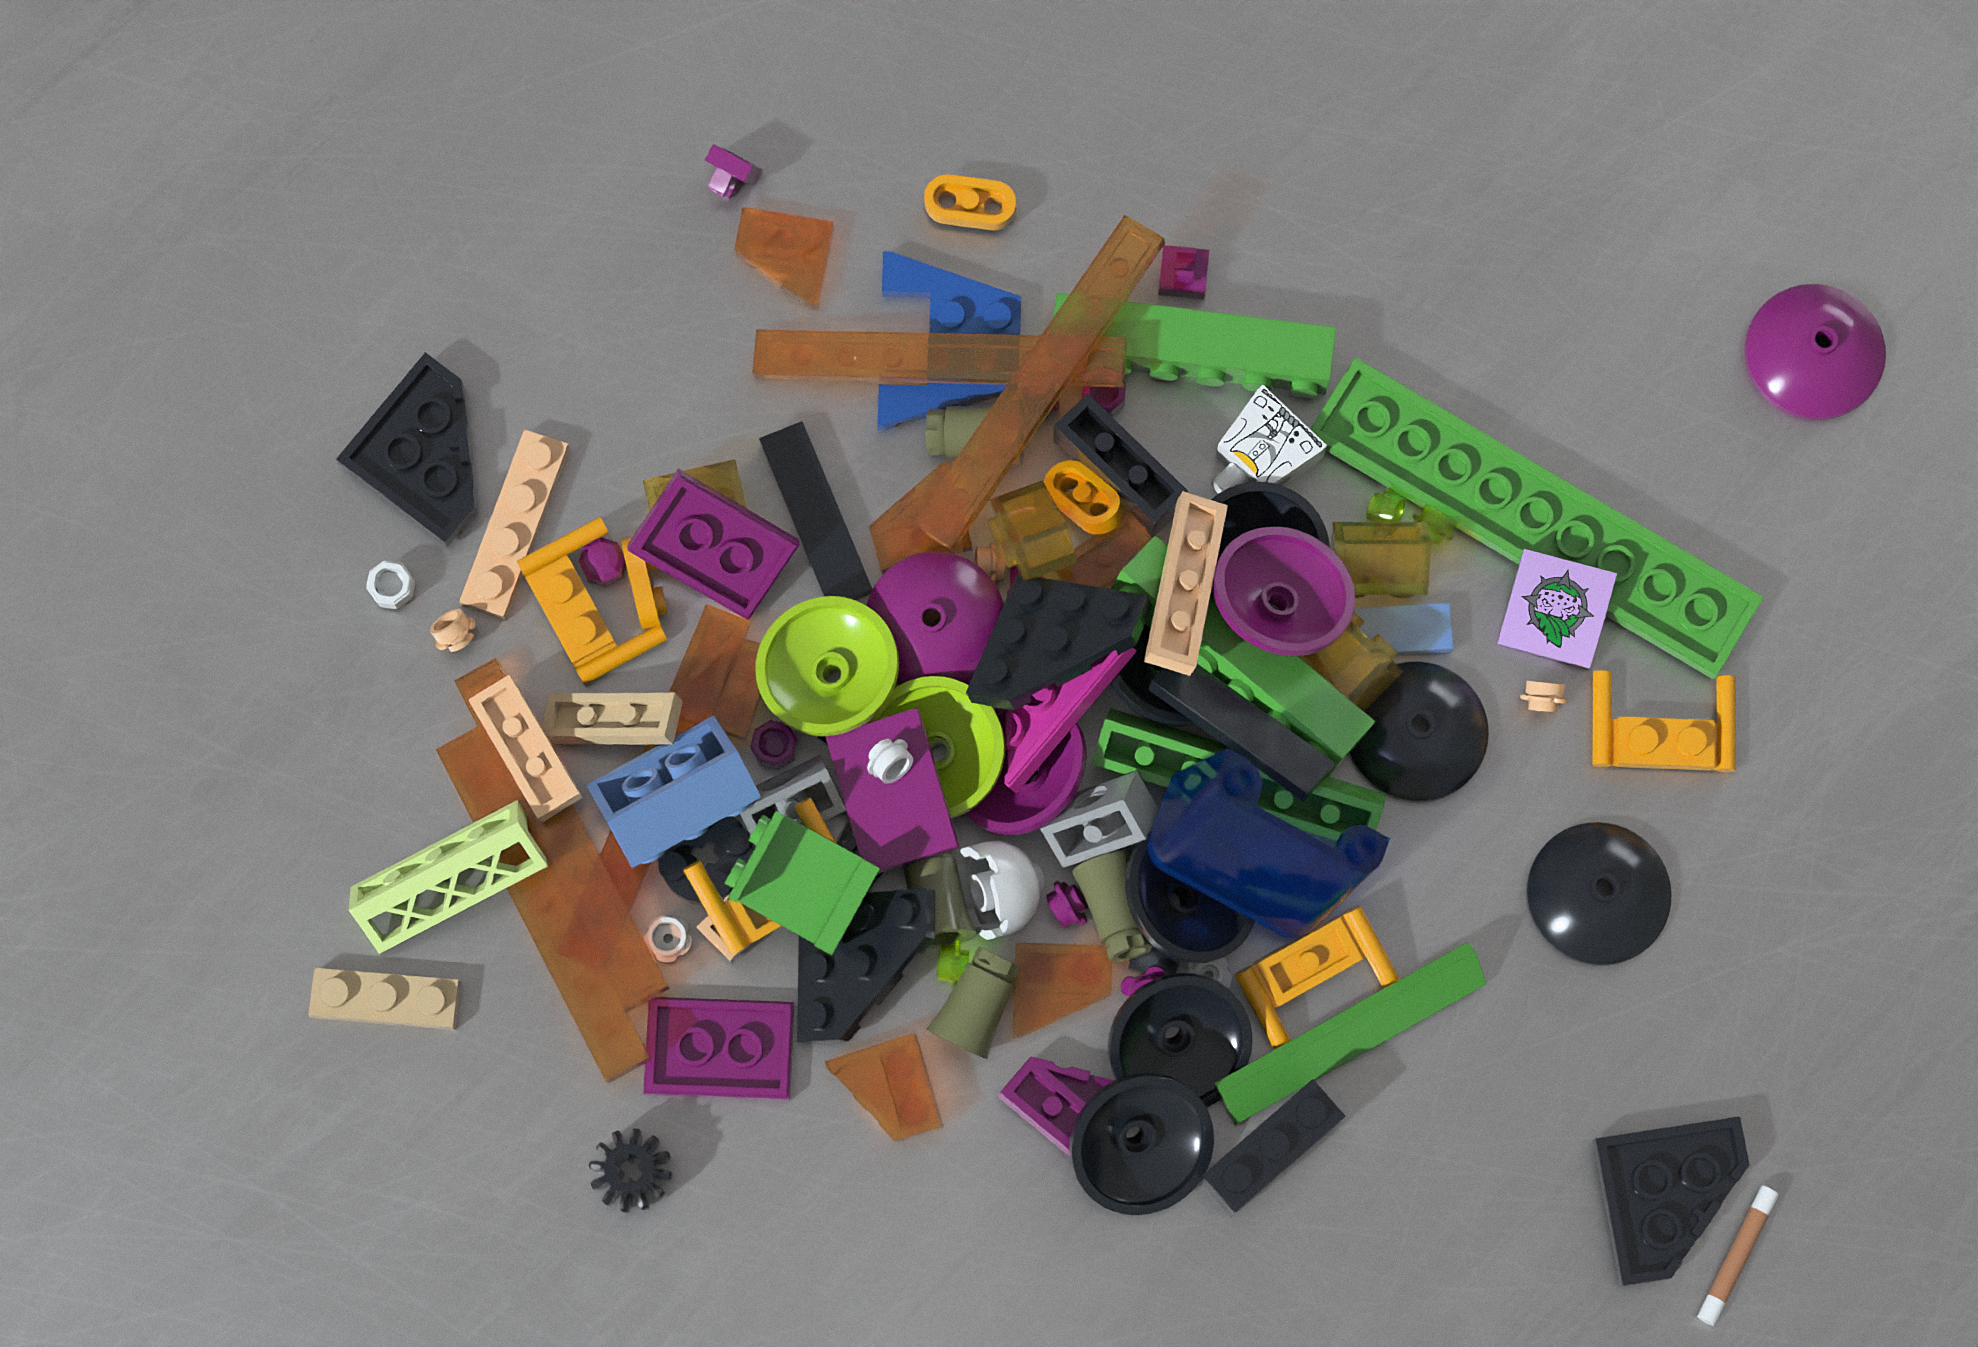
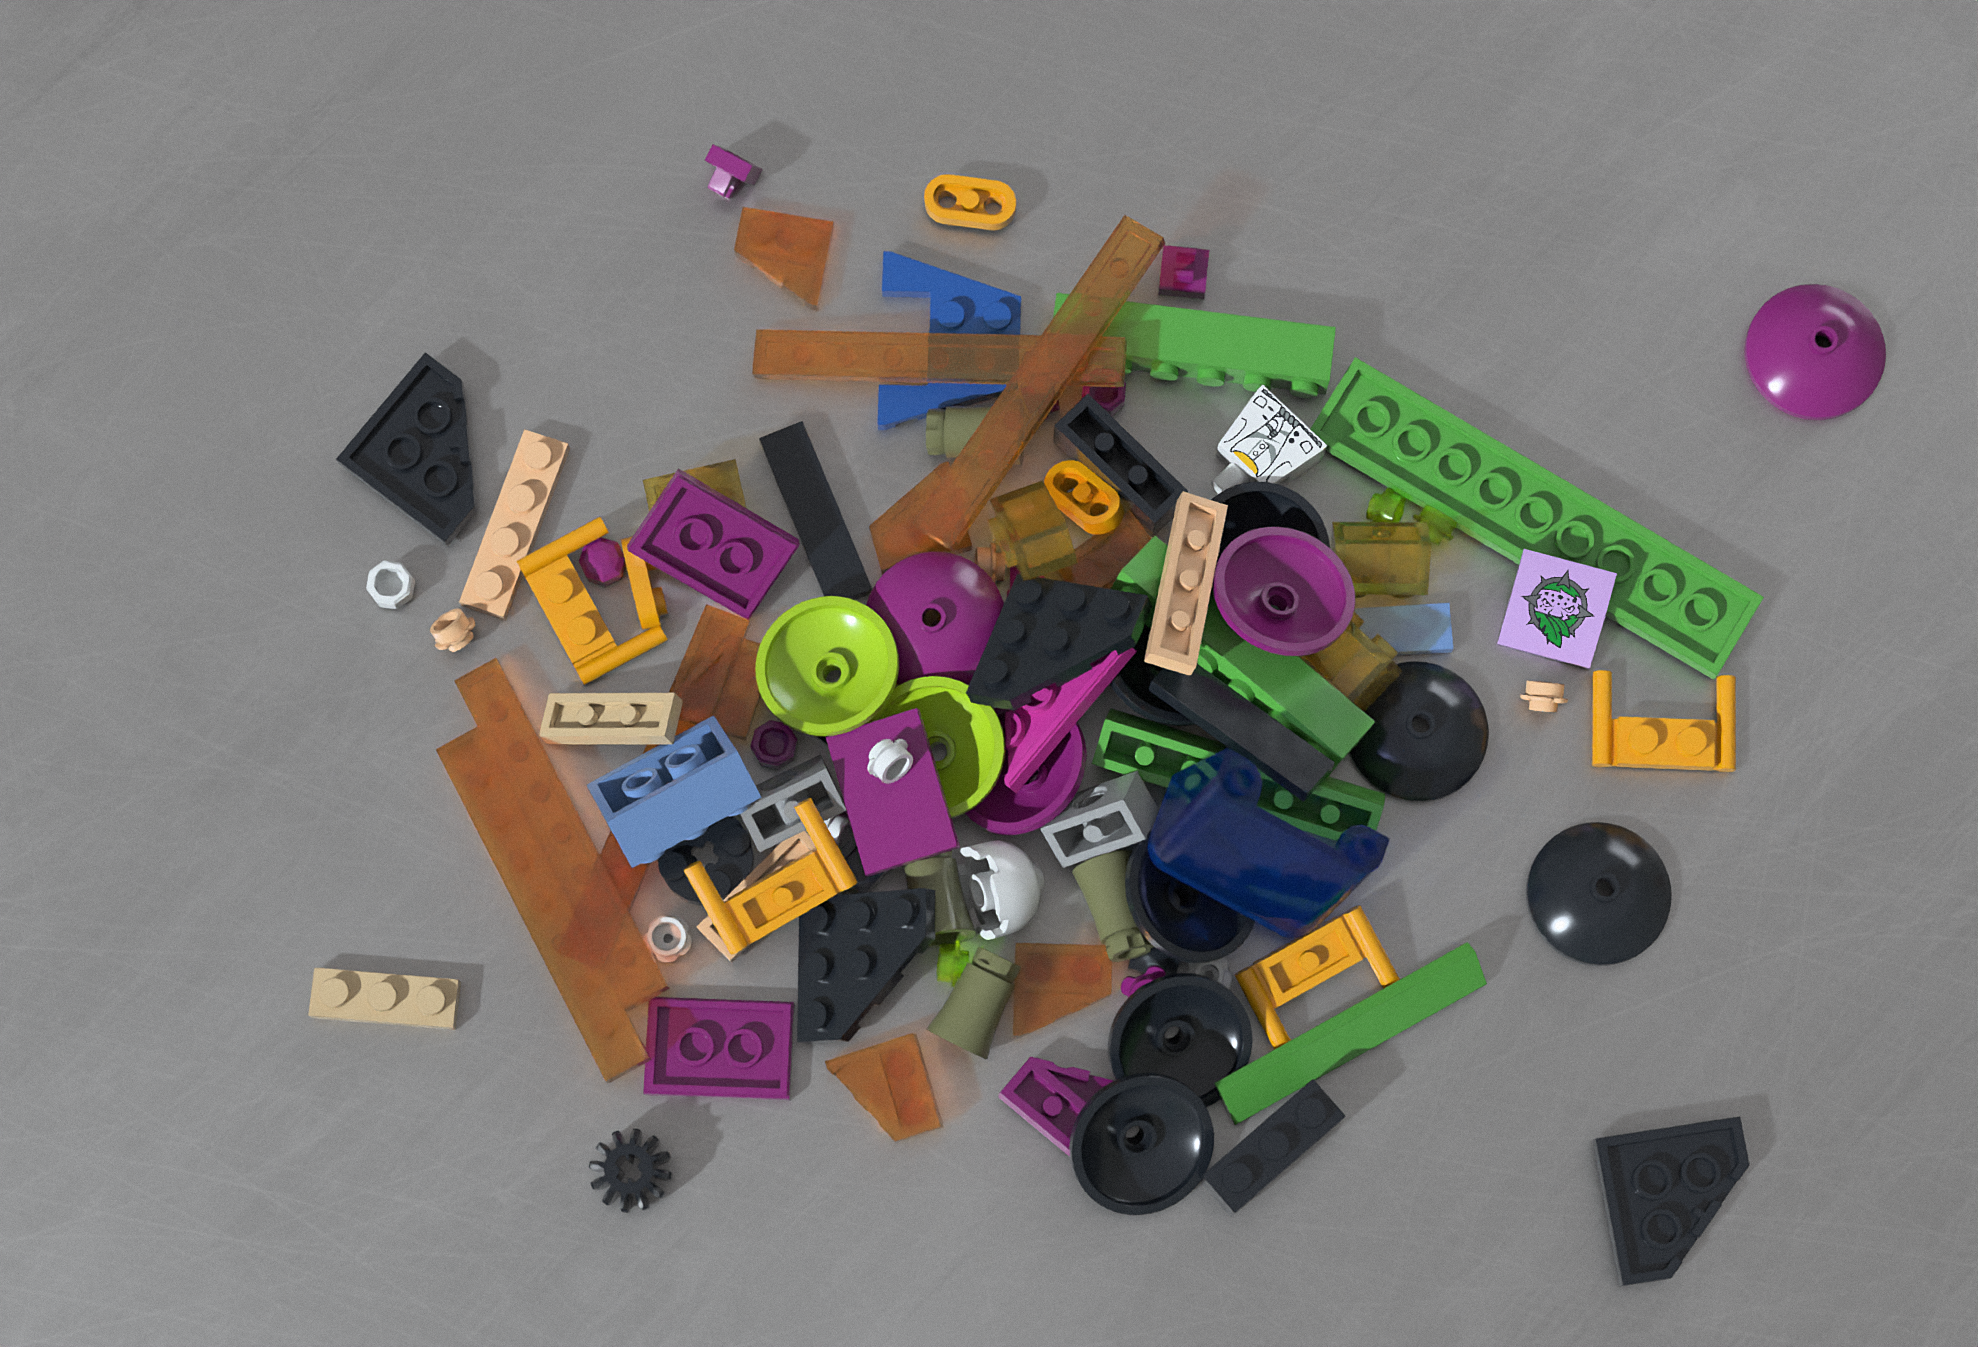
yellowish green fence [349,800,547,954] -> none
light nougat plate [468,675,583,822] -> none
bright green panel [724,811,880,955] -> none
magenta plate [1046,880,1089,928] -> none
nougat bar [1697,1186,1779,1326] -> none

